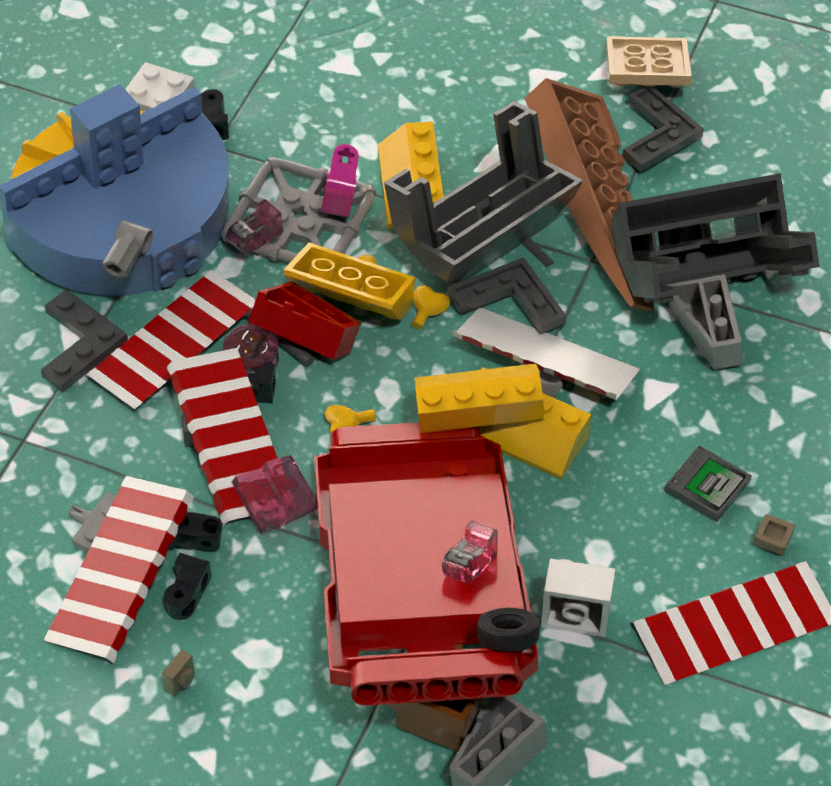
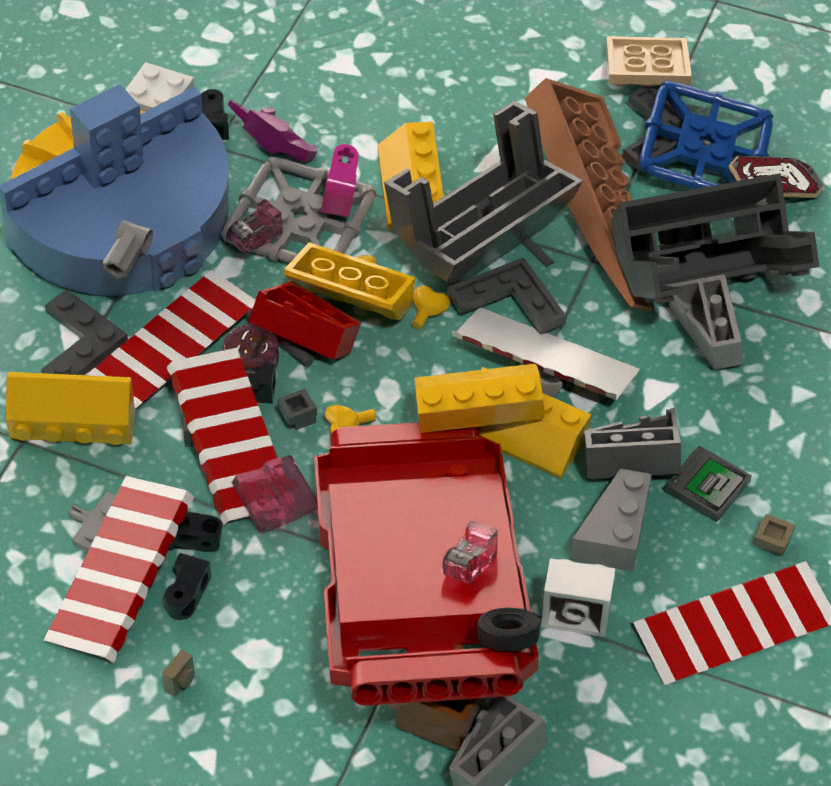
none -> yellow slope [6,372,136,445]
none -> magenta animal [228,100,318,162]
none -> dark grey piece [277,389,317,430]
none -> light grey wedge [571,468,651,572]
none -> dark grey wedge [584,408,681,479]
none -> blue plate [639,80,773,190]
none -> shield [729,156,824,198]

